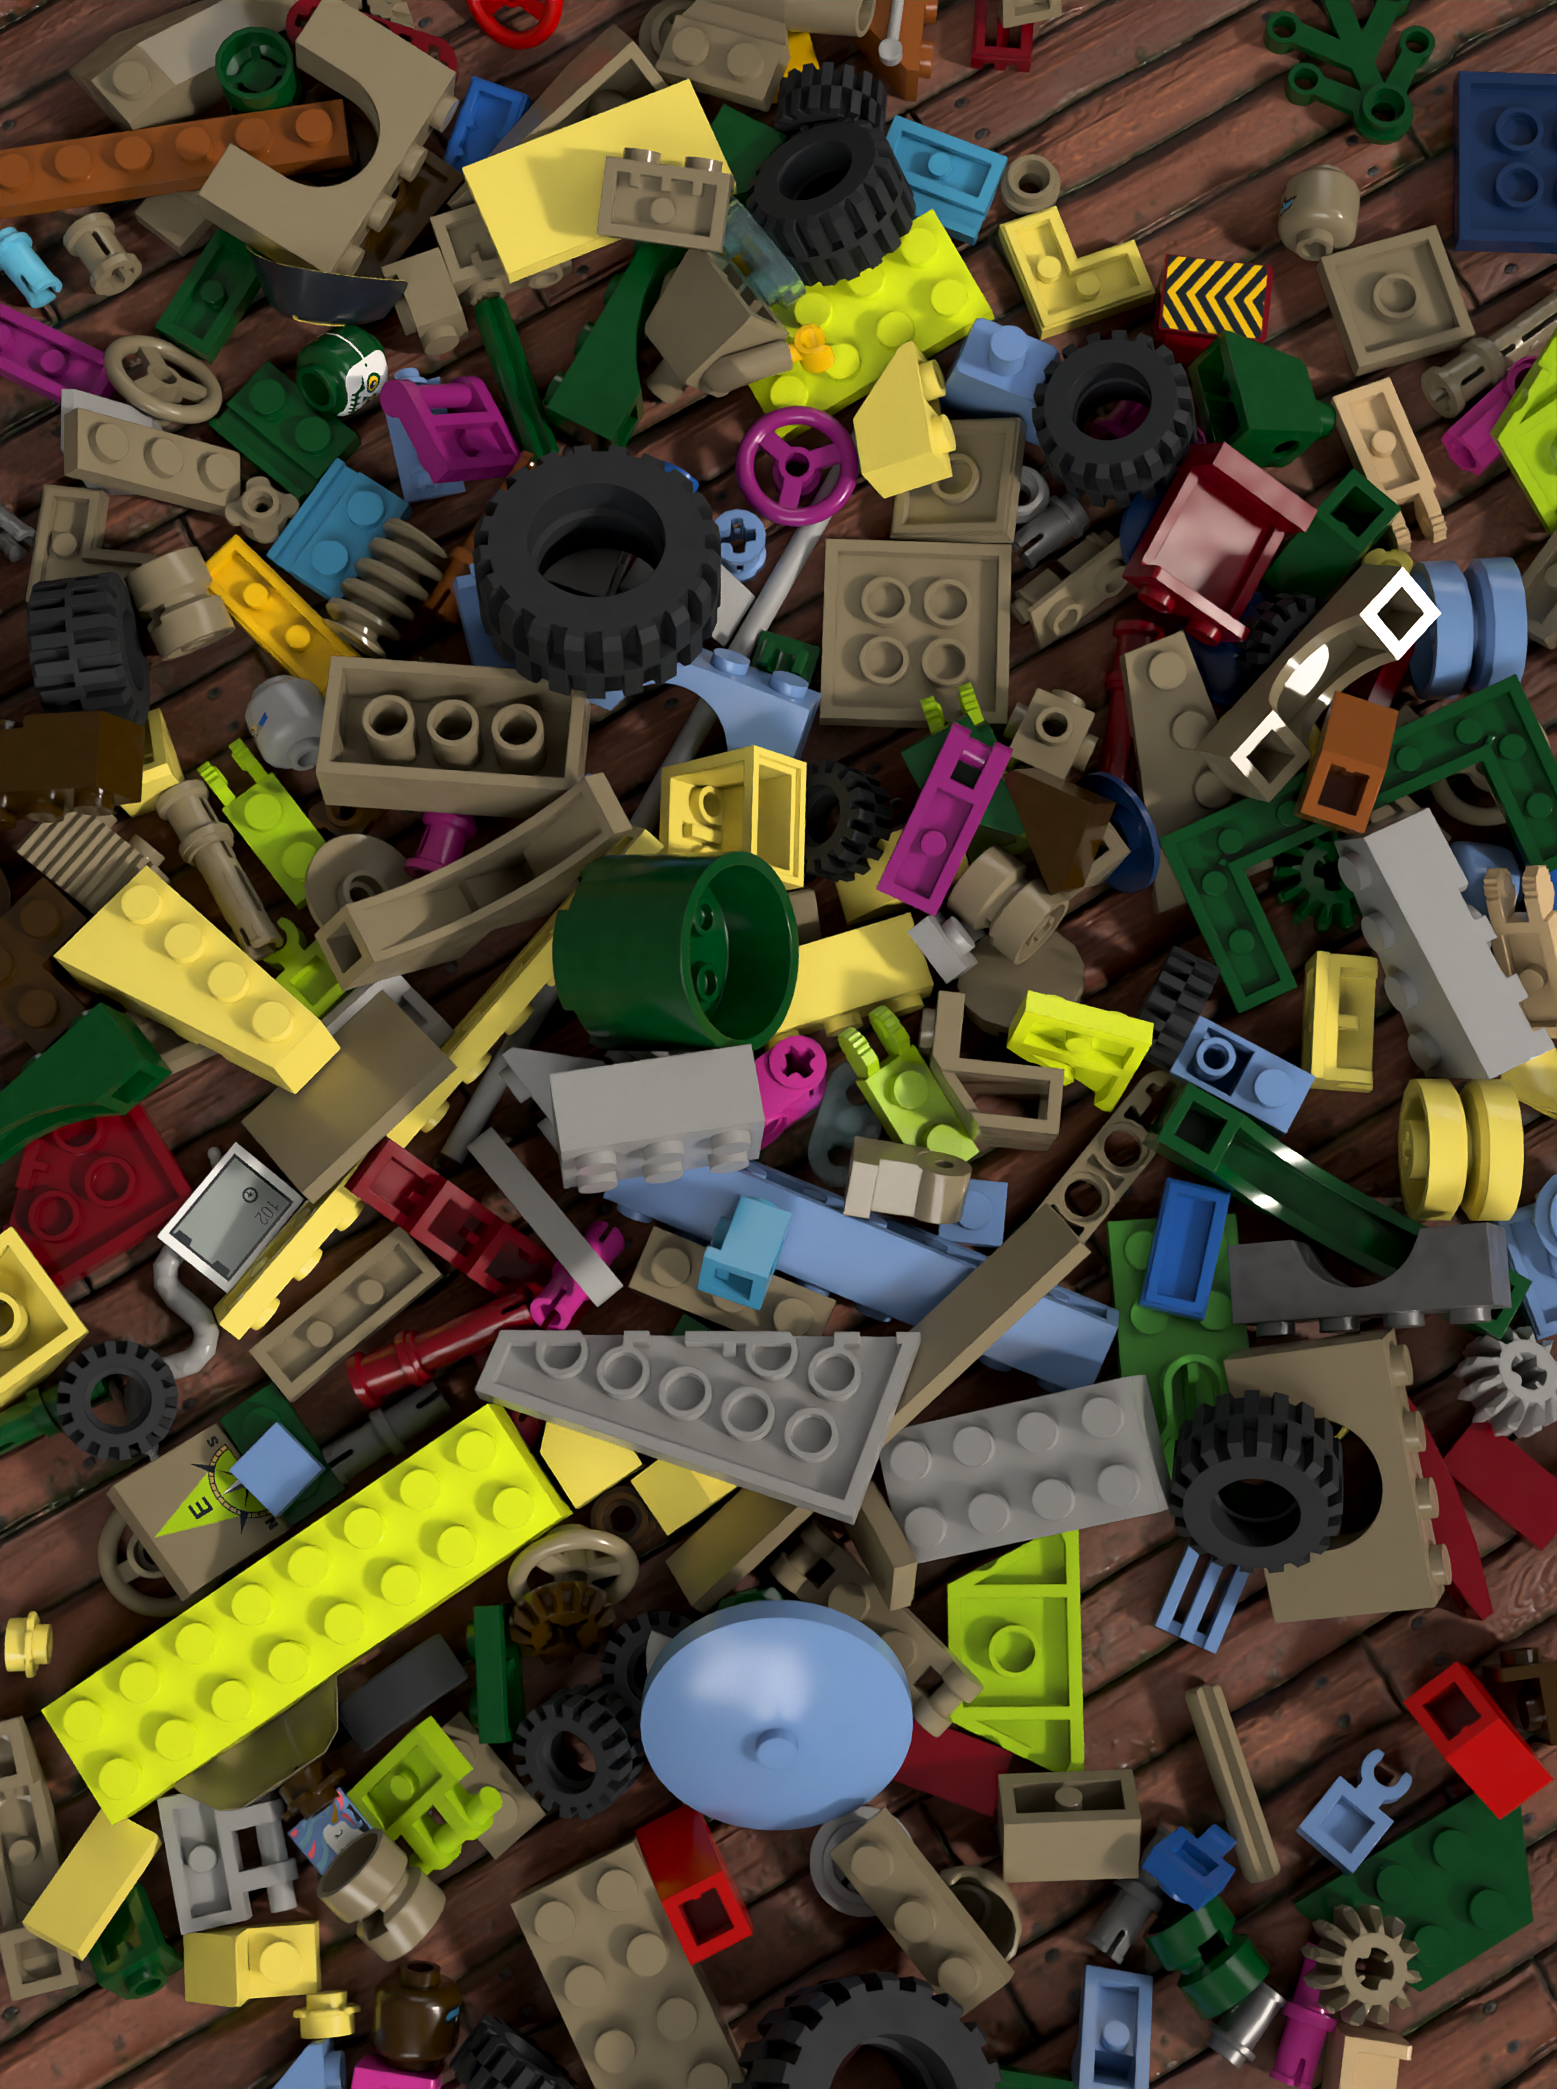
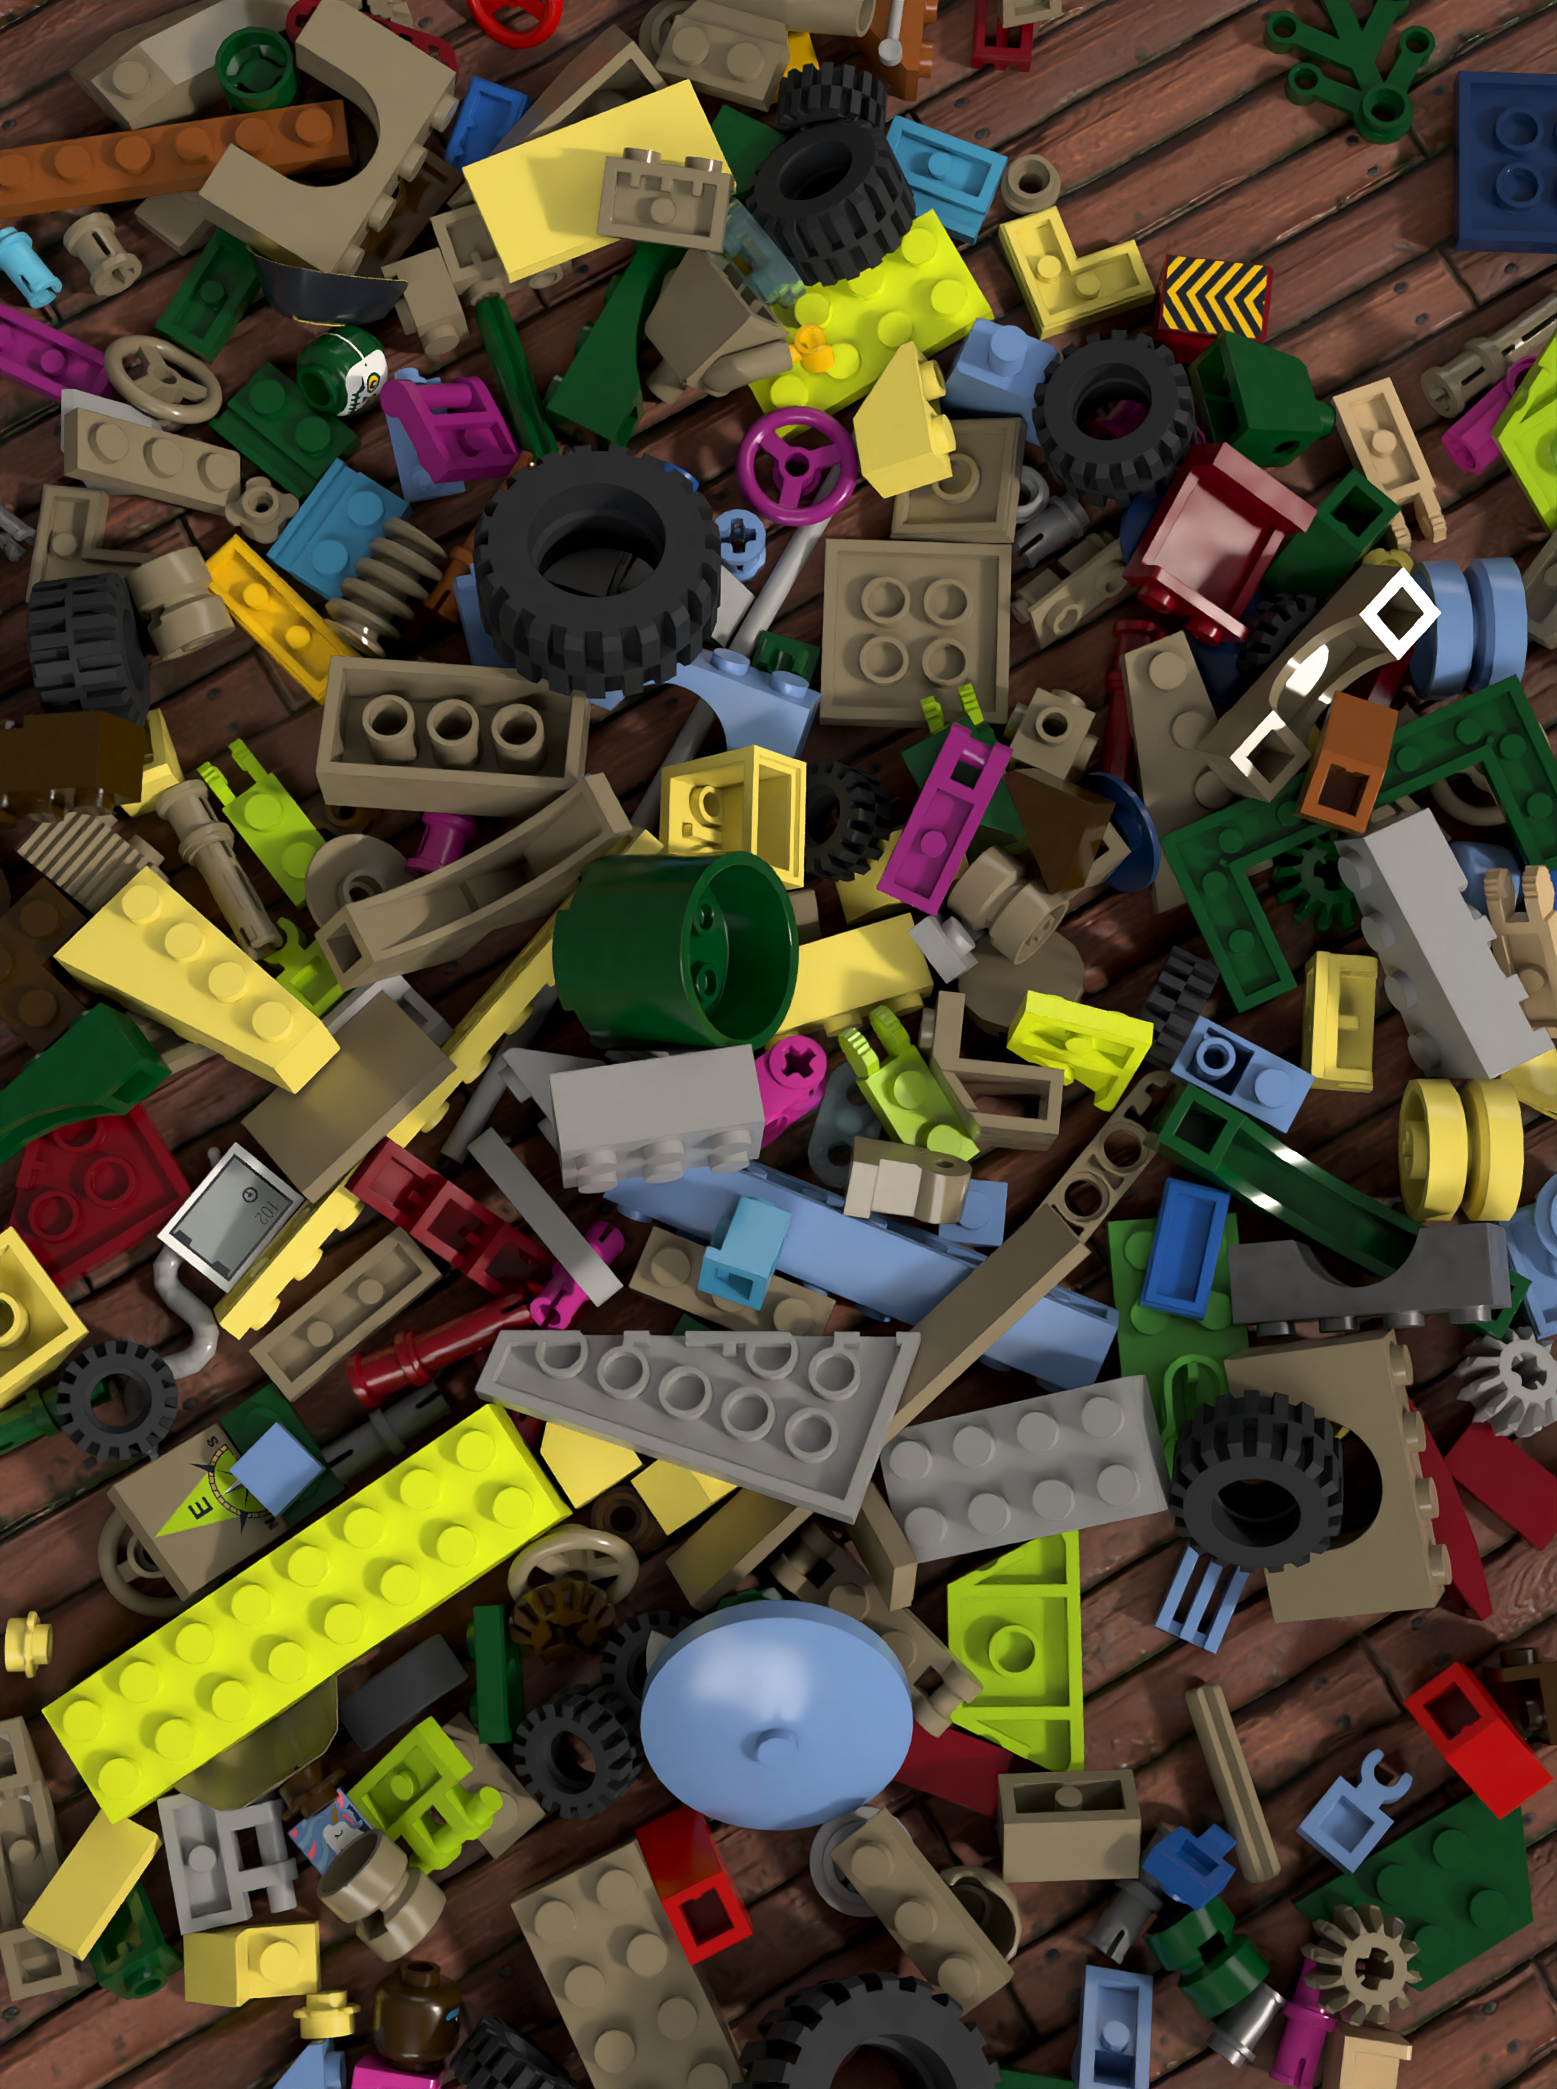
light grey head [244,675,325,771] -> none
dark tan head [1278,164,1360,261] -> none
dark tan plate [1316,225,1475,377] -> none

